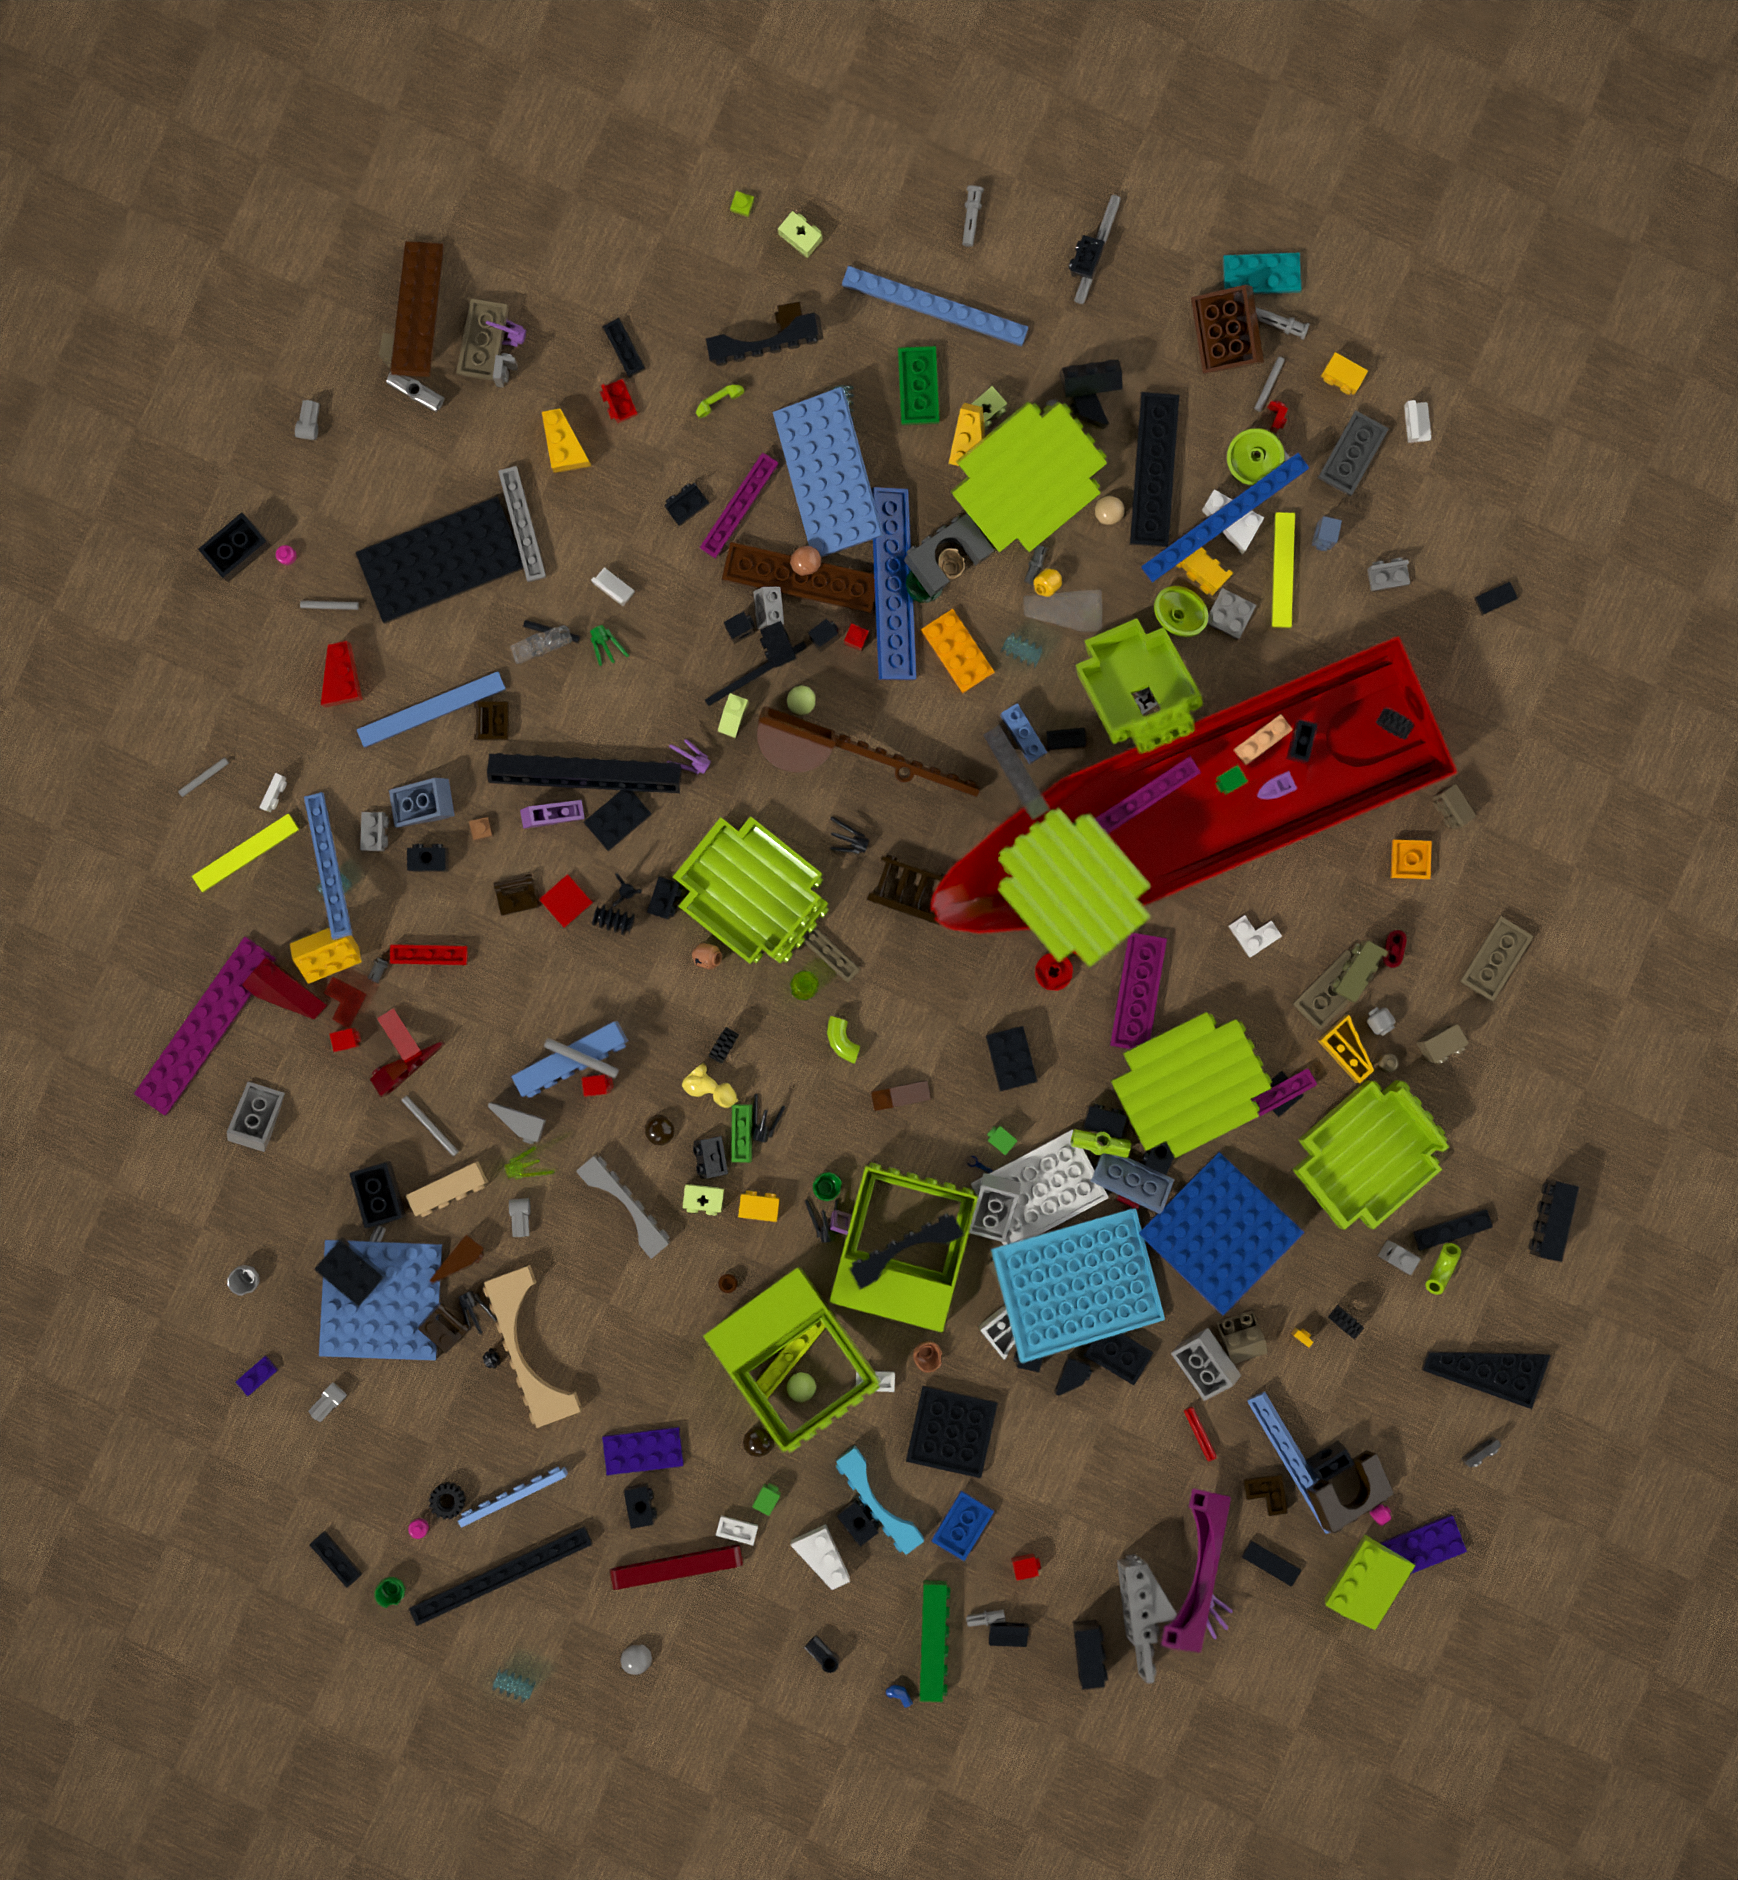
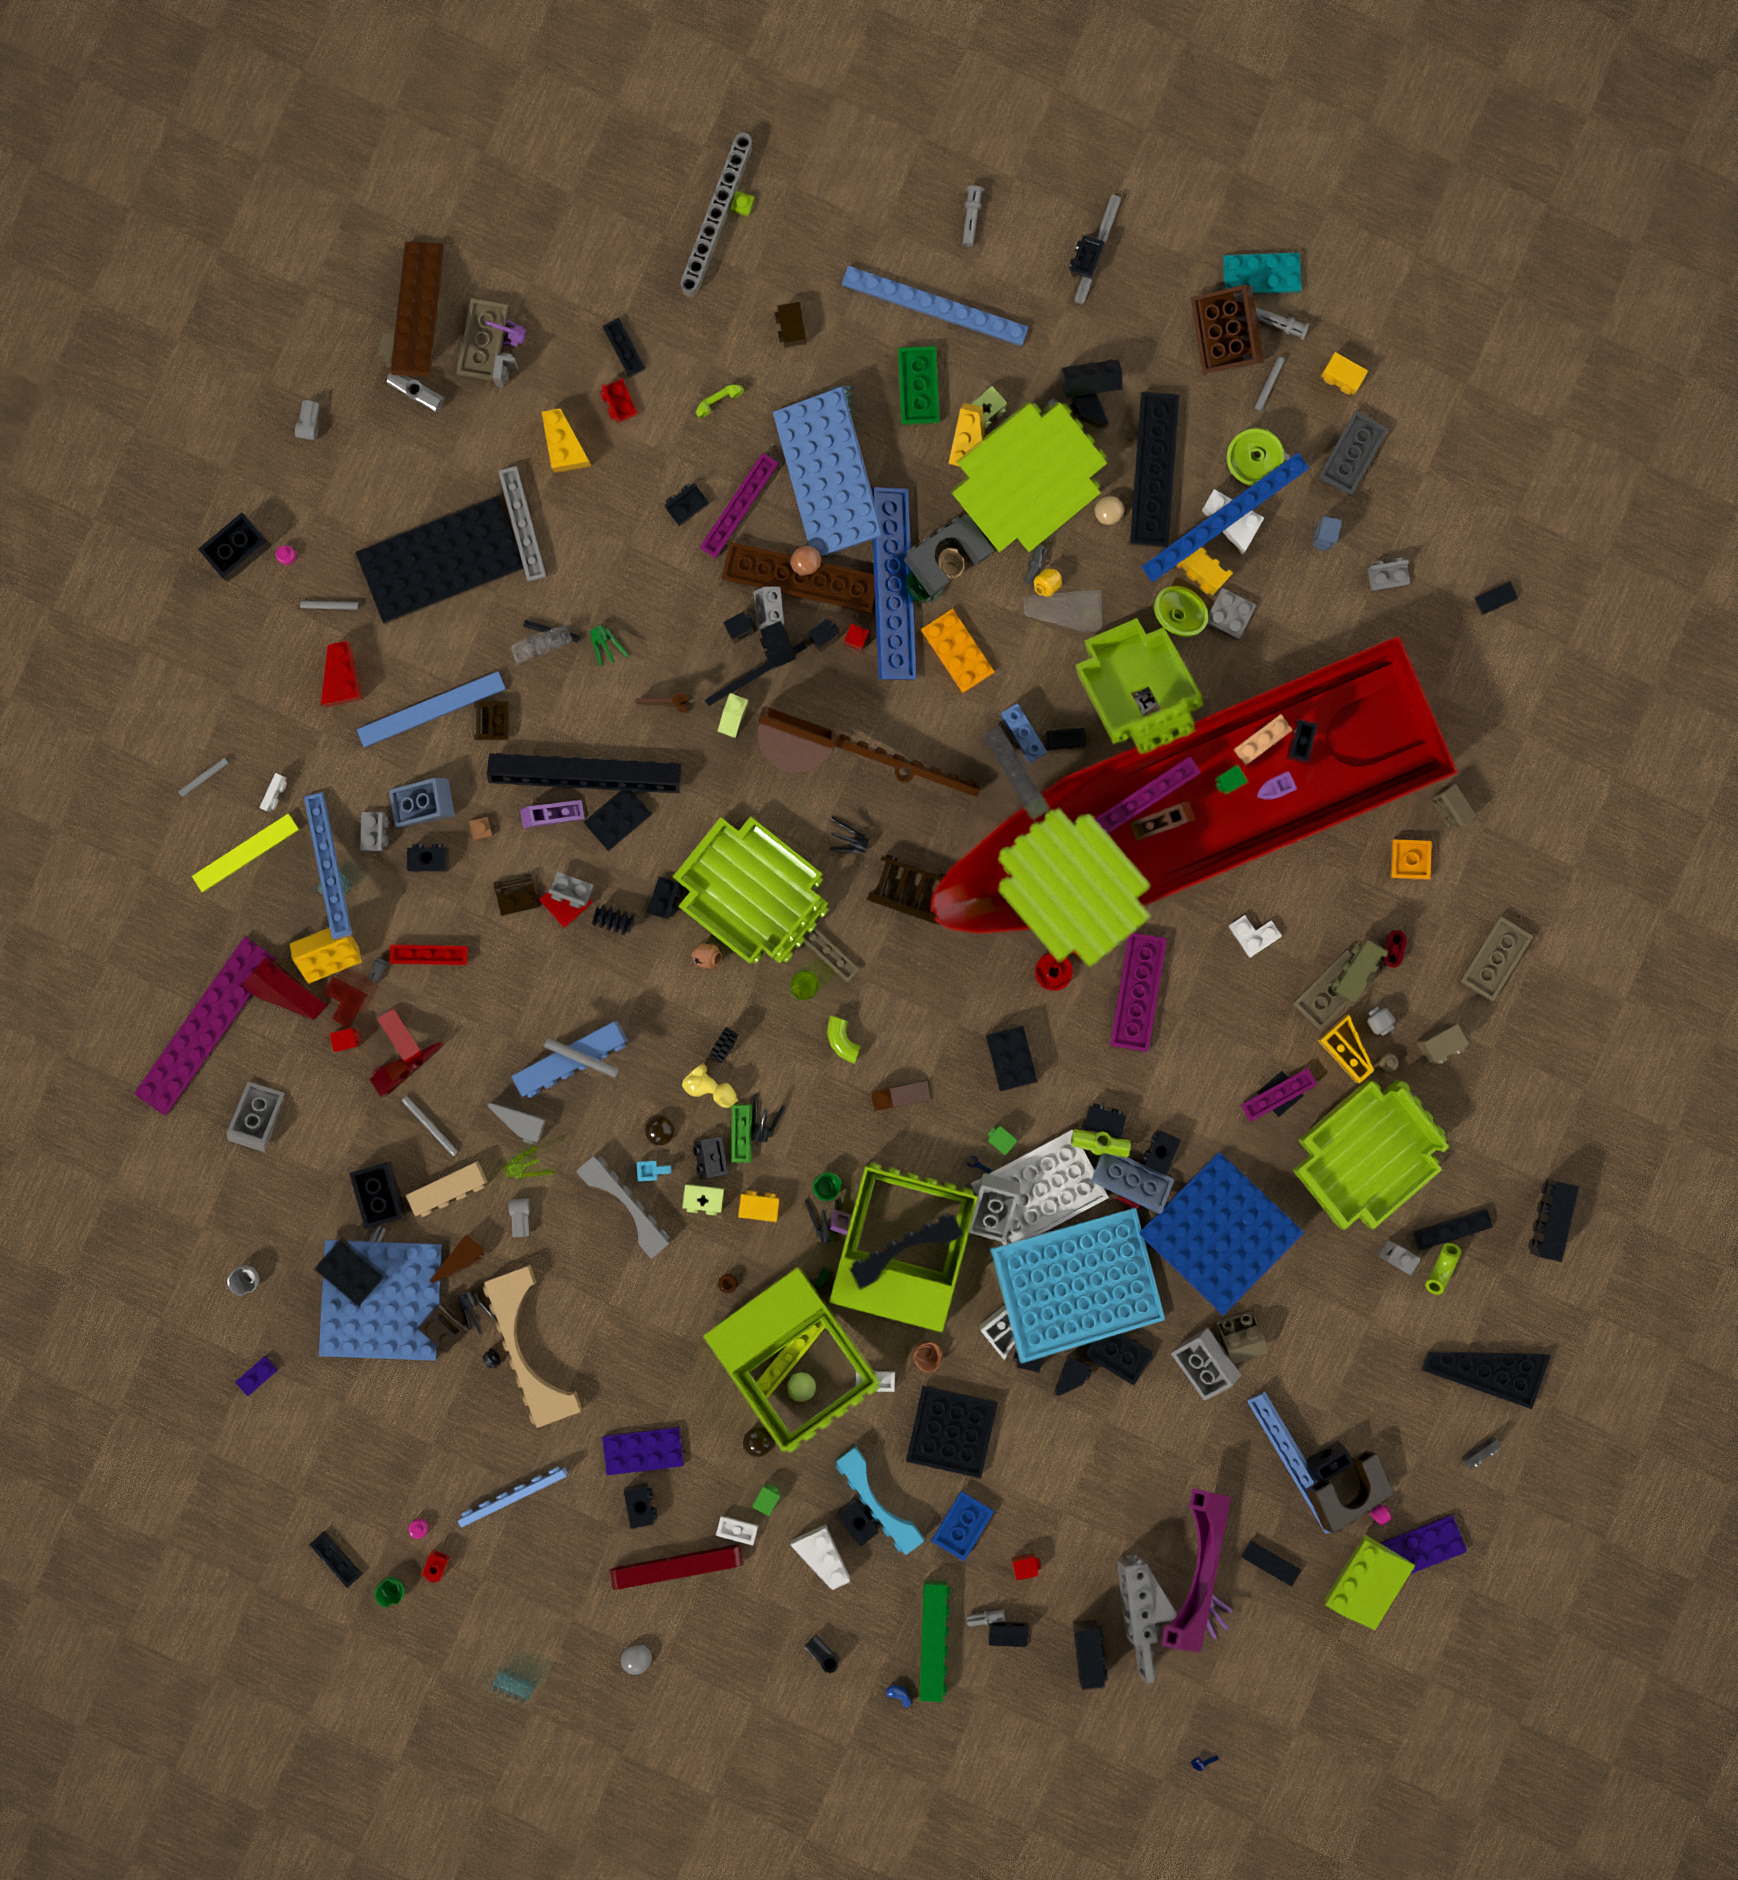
light grey piece [308,1382,347,1422] -> none
black plate [409,1526,593,1626] -> none
black tyre [429,1482,466,1520] -> none
red brick [582,1074,613,1097] -> none
white panel [591,567,635,607] -> none
black plant [612,873,642,907] -> none
medium lavender plant [667,739,711,774] -> none
black arch [706,312,824,366] -> none
yellowish green brick [778,211,822,258] -> none
yellowish green hair [787,685,815,716] -> none
clear light blue piece [1000,632,1042,669] -> none
lime panel [1110,1012,1272,1158] -> none
red axle [1184,1407,1217,1461] -> none
dark brown plate [1243,1474,1288,1516] -> none
red bracket [1267,400,1288,433] -> none
neon yellow tile [1272,512,1295,628] -> none
yellow plate [1291,1327,1313,1348] -> none
black tyre [1328,1305,1364,1340] -> none
black tyre [1376,708,1415,739] -> none
white panel [1404,400,1431,443] -> none
none -> red brick [421,1550,451,1583]
none -> light grey bracket [548,872,594,908]
none -> reddish brown flag [635,693,689,713]
none -> medium azure plate [637,1161,672,1181]
none -> light grey beam [681,133,752,297]
none -> dark green tile [814,1267,831,1288]
none -> reddish brown slope [1130,801,1195,841]
none -> clear blue hand [1191,1755,1219,1771]

